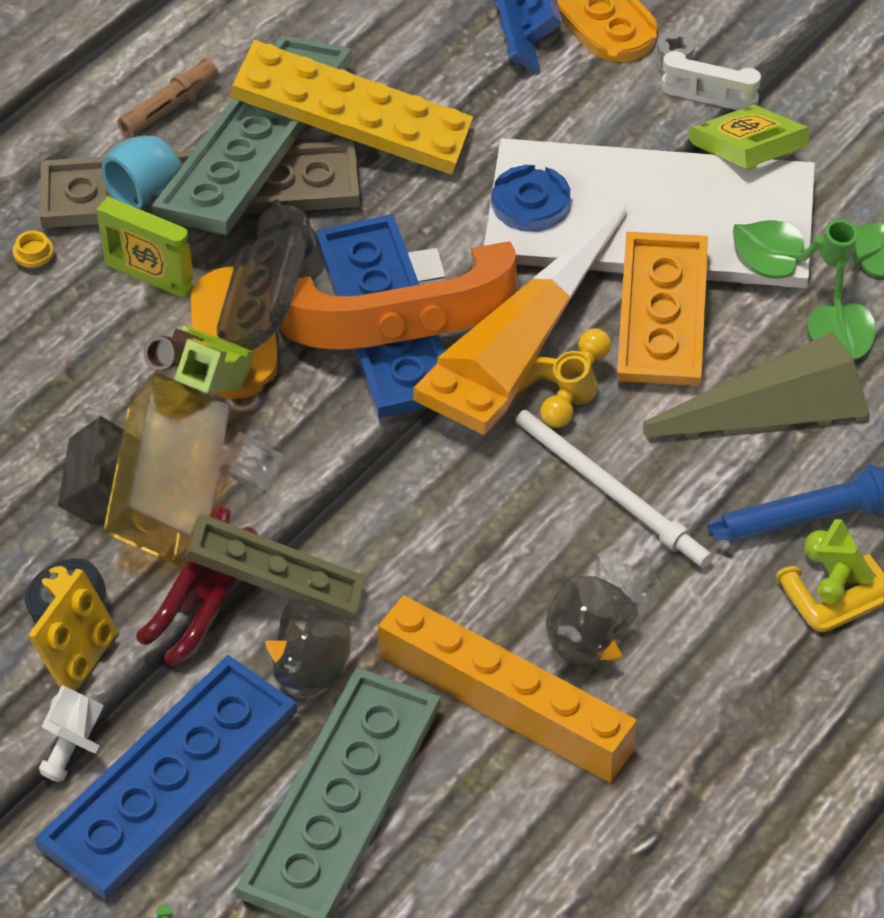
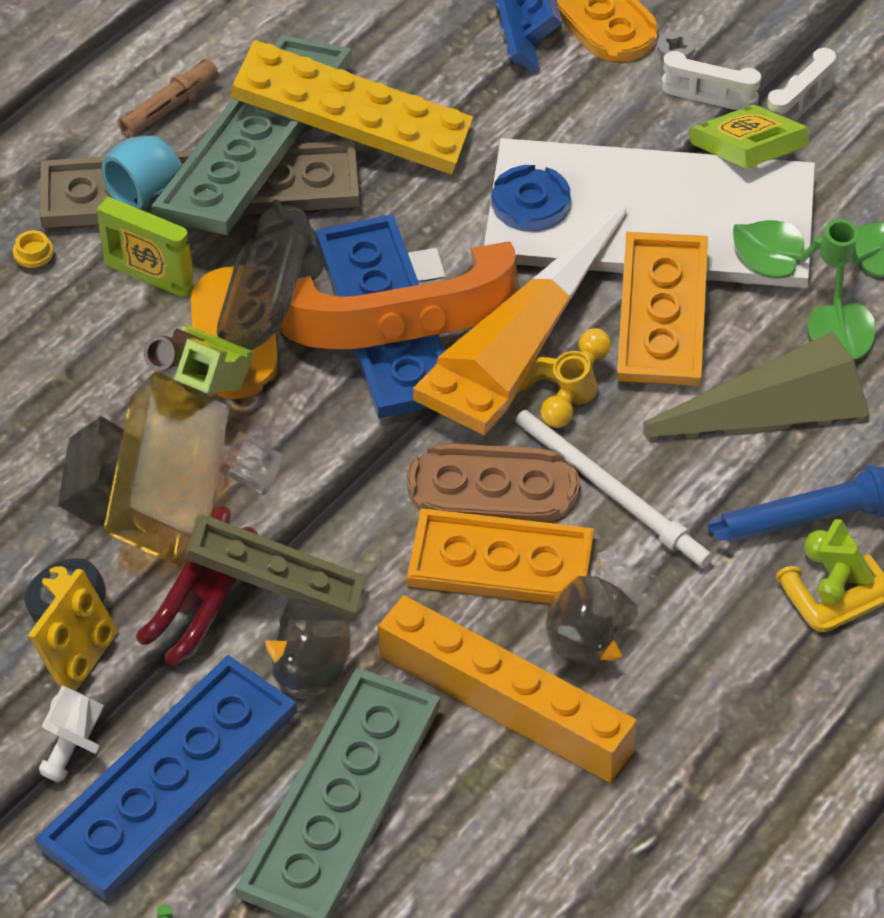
none -> medium nougat tile [407,443,579,523]
none -> light orange tile [407,508,594,608]
none -> white plate [767,48,836,122]

